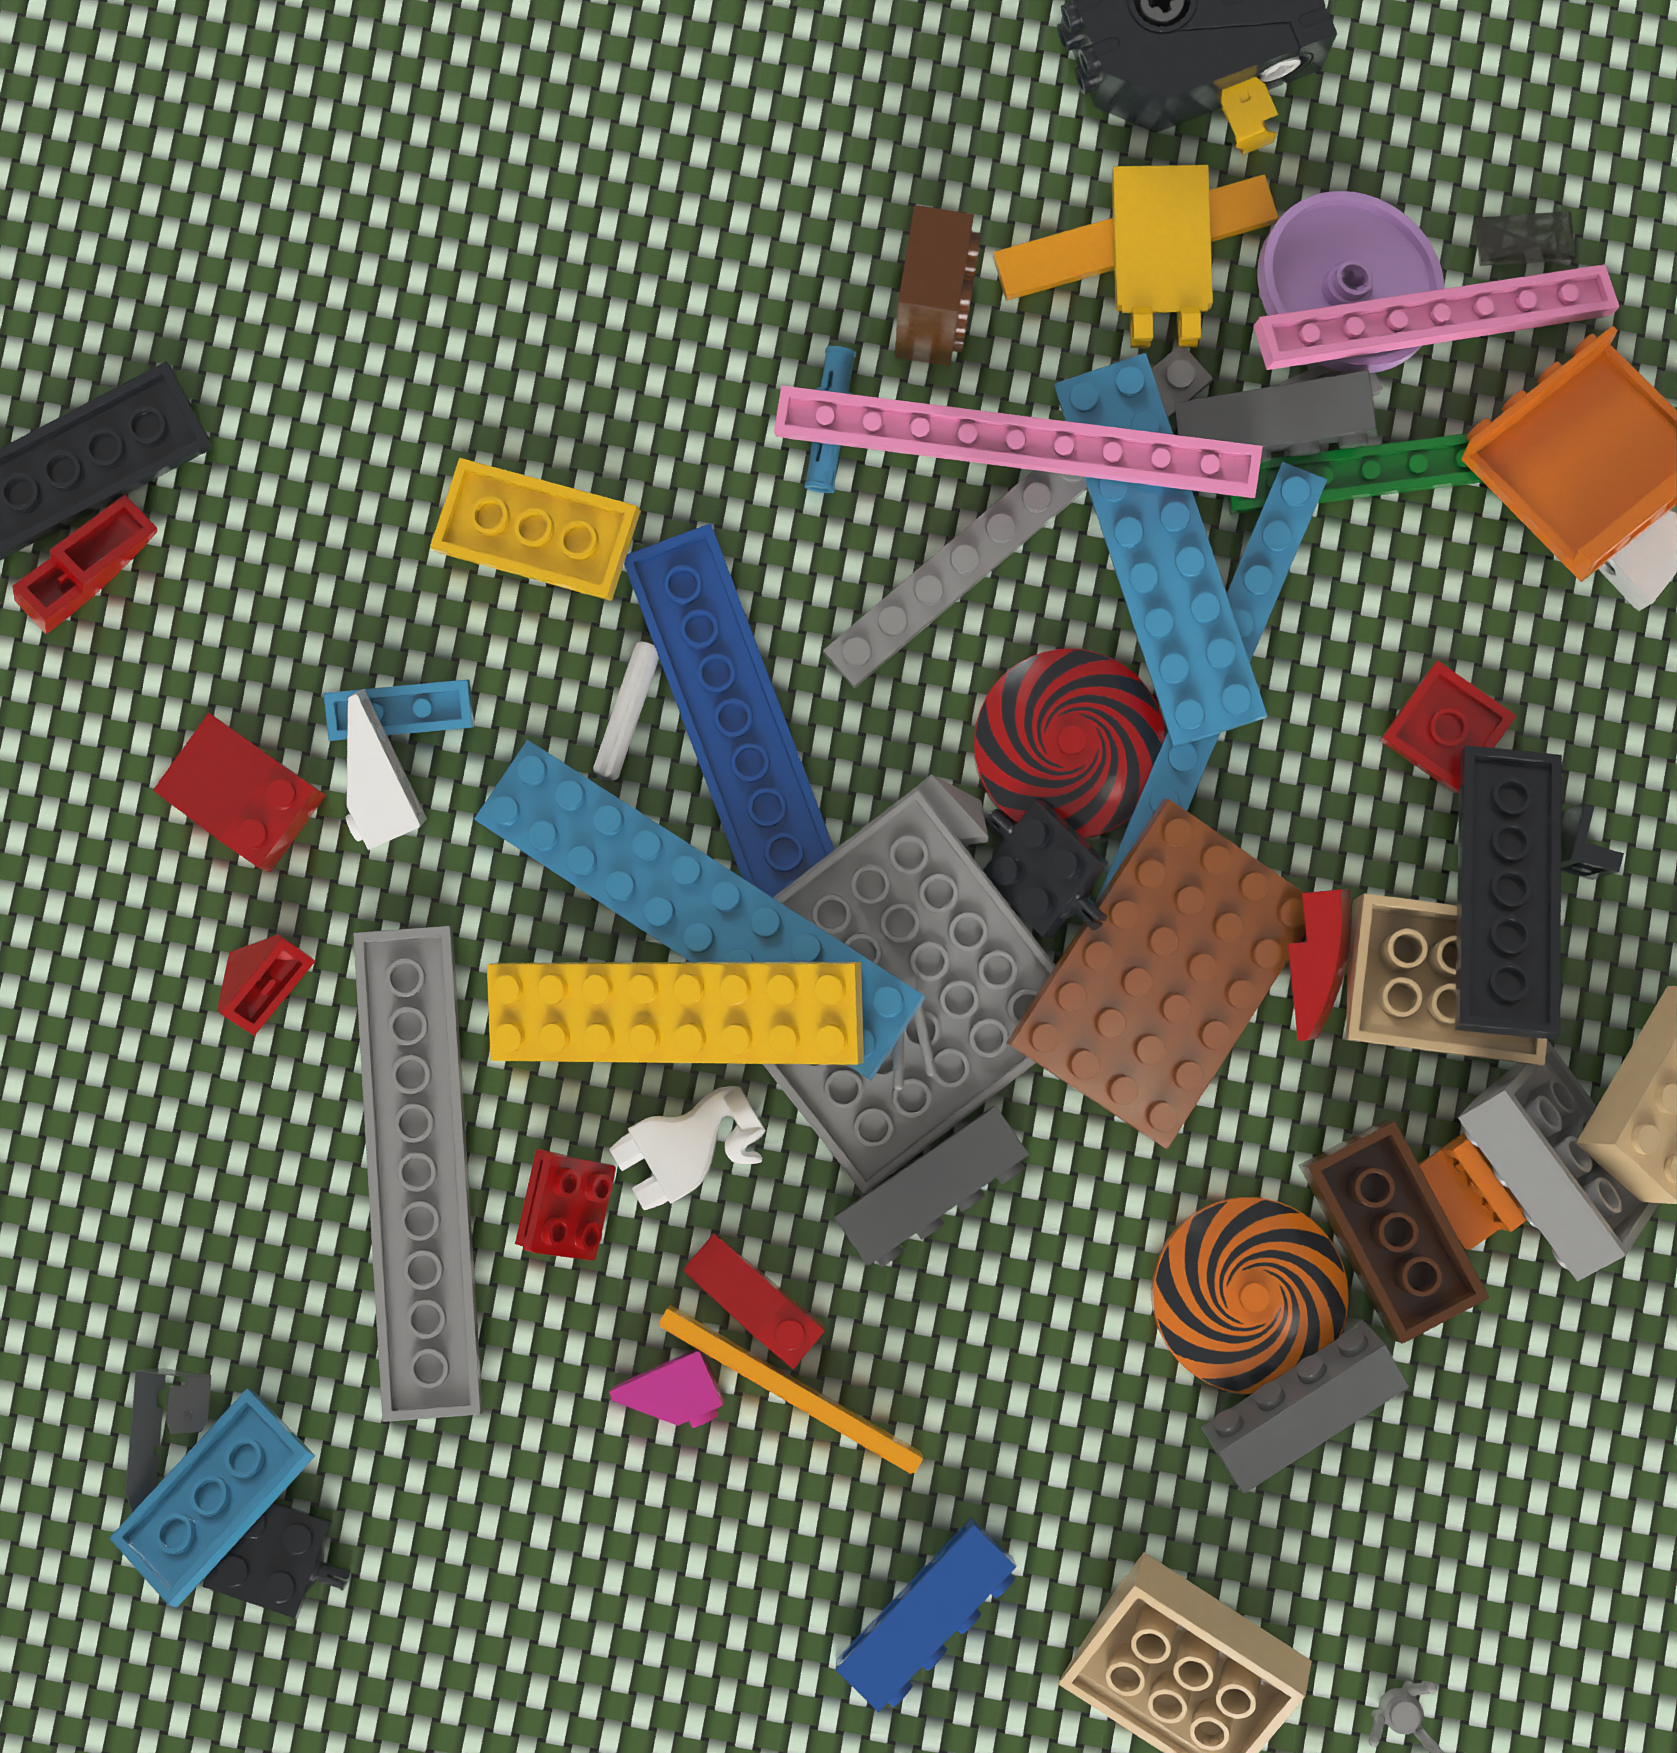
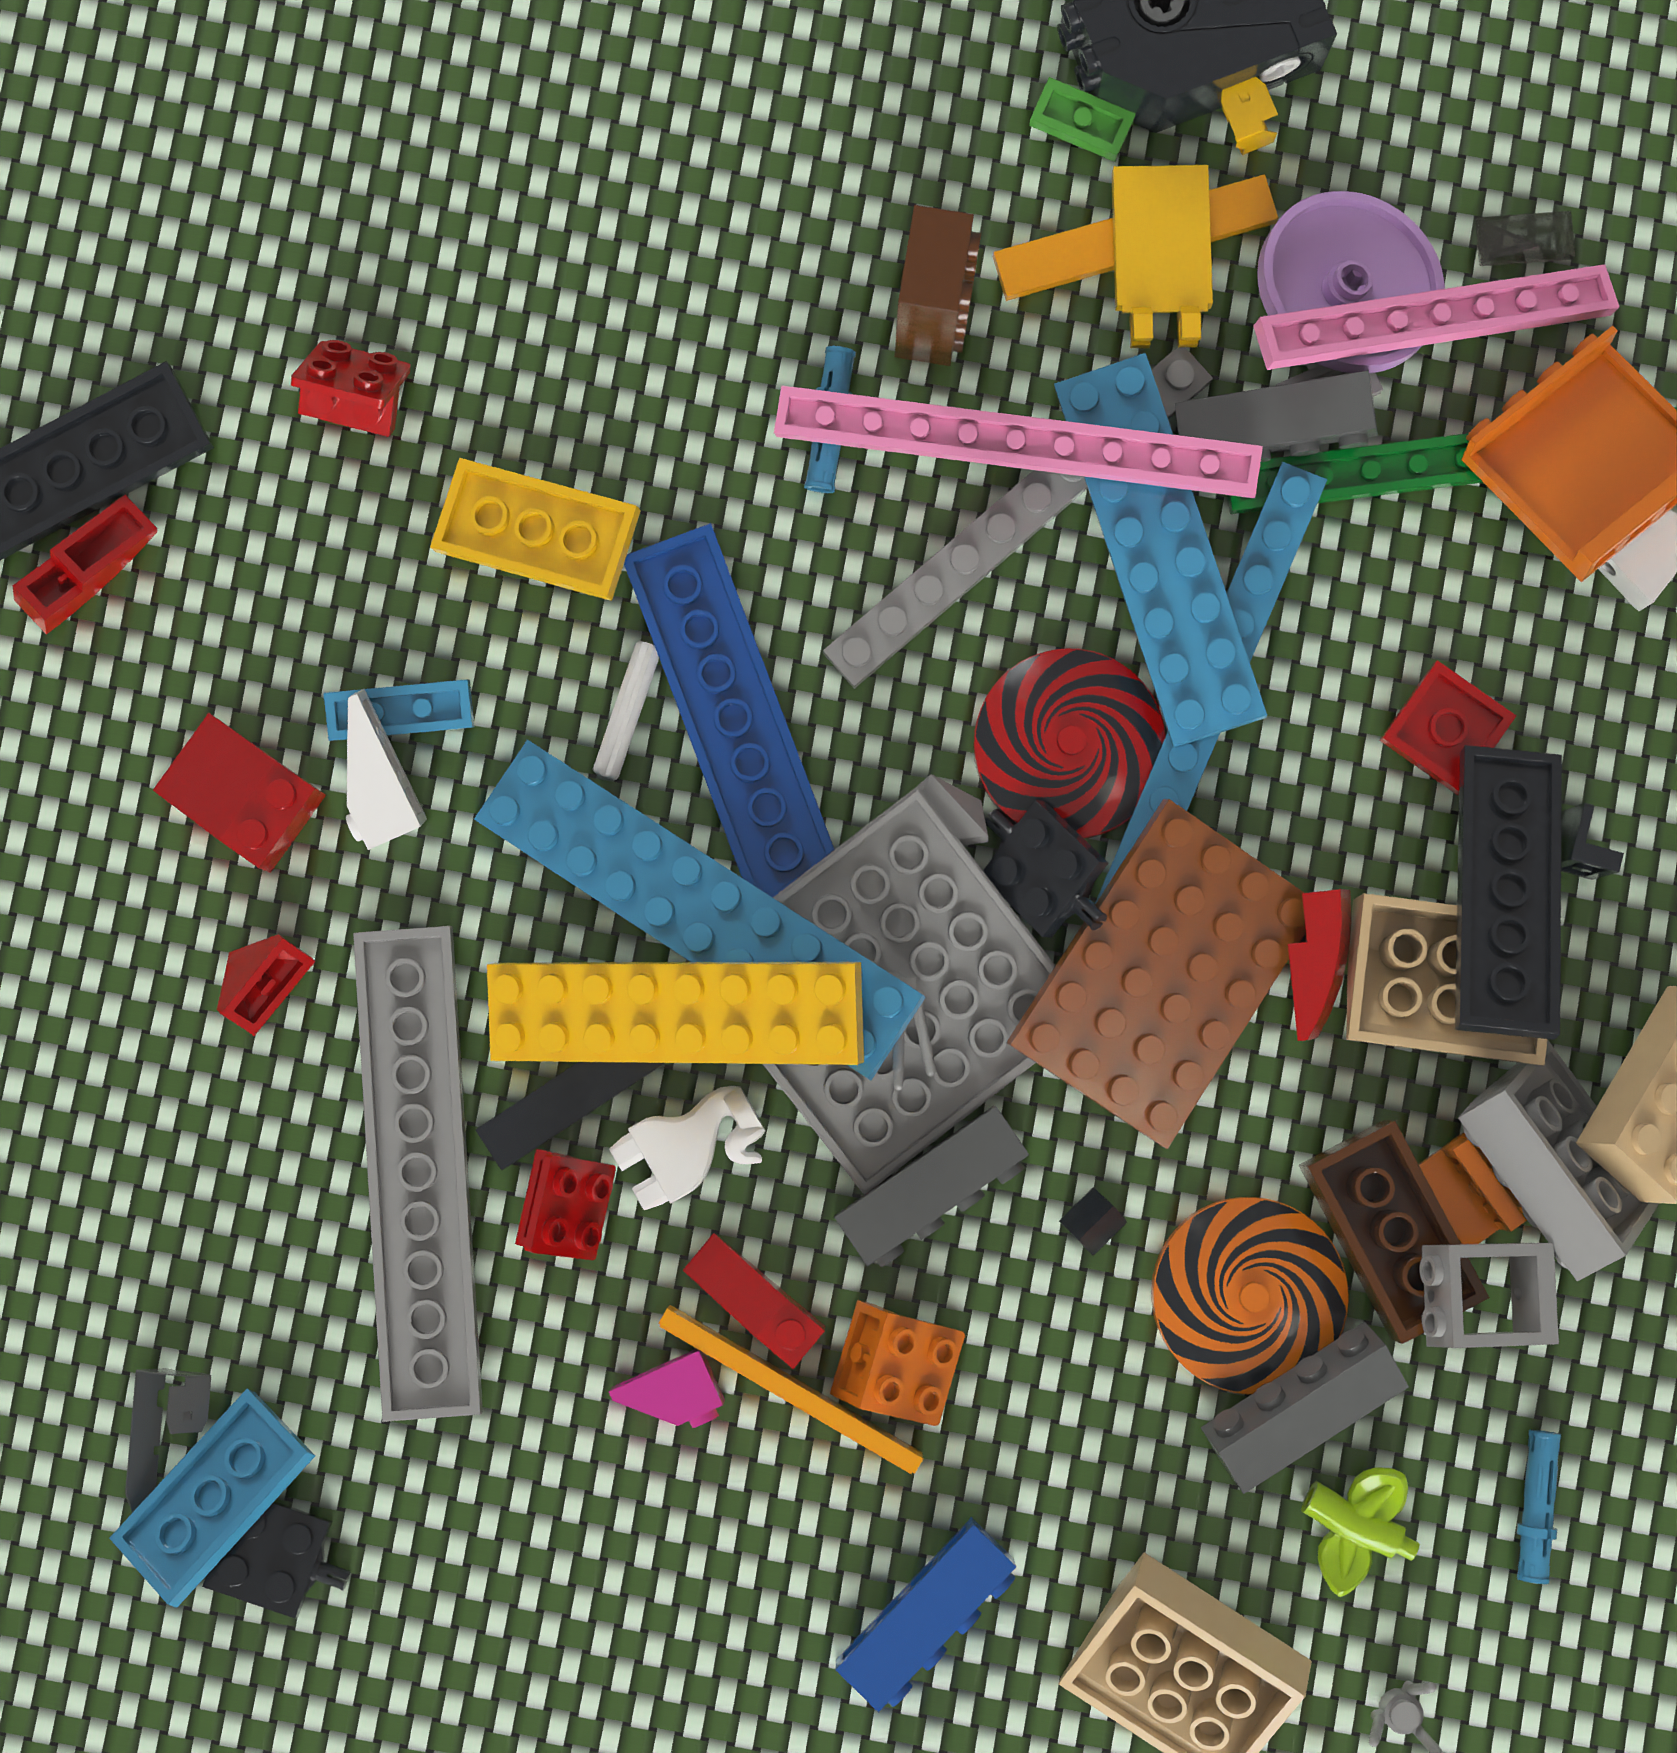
none -> red bracket [291,340,411,437]
none -> black tile [476,1062,666,1171]
none -> orange bracket [830,1300,965,1426]
none -> bright green plate [1029,77,1136,162]
none -> black slope [1059,1187,1127,1256]
none -> lime plant [1301,1467,1420,1597]
none -> light grey window [1420,1243,1559,1348]
none -> dark azure pin [1517,1430,1561,1584]

